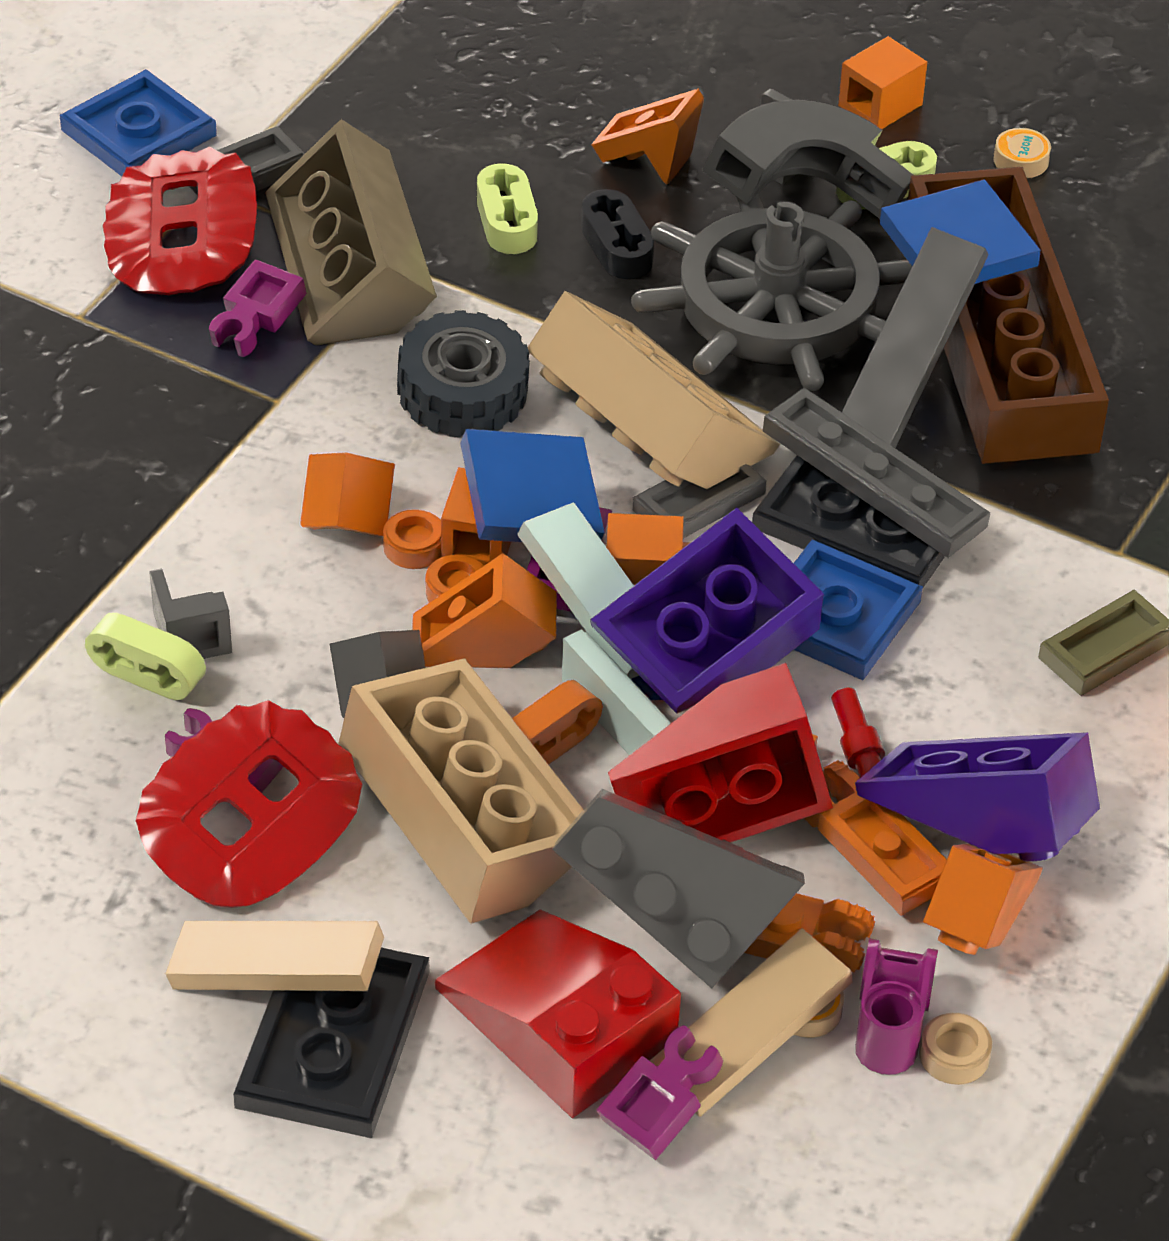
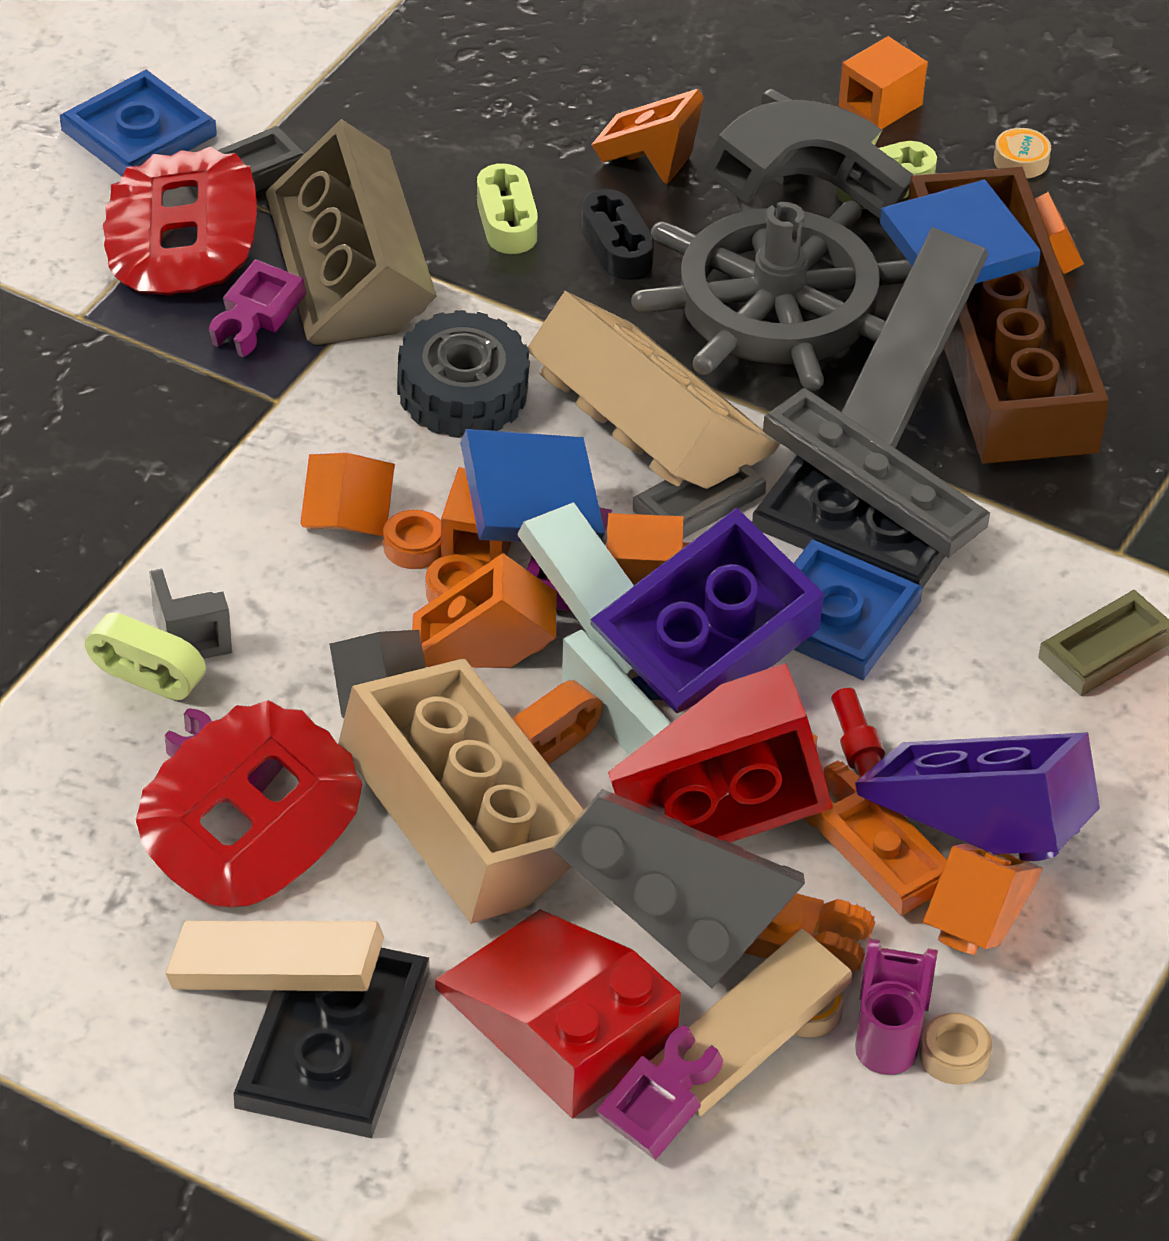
none -> orange plate [1035,192,1084,274]

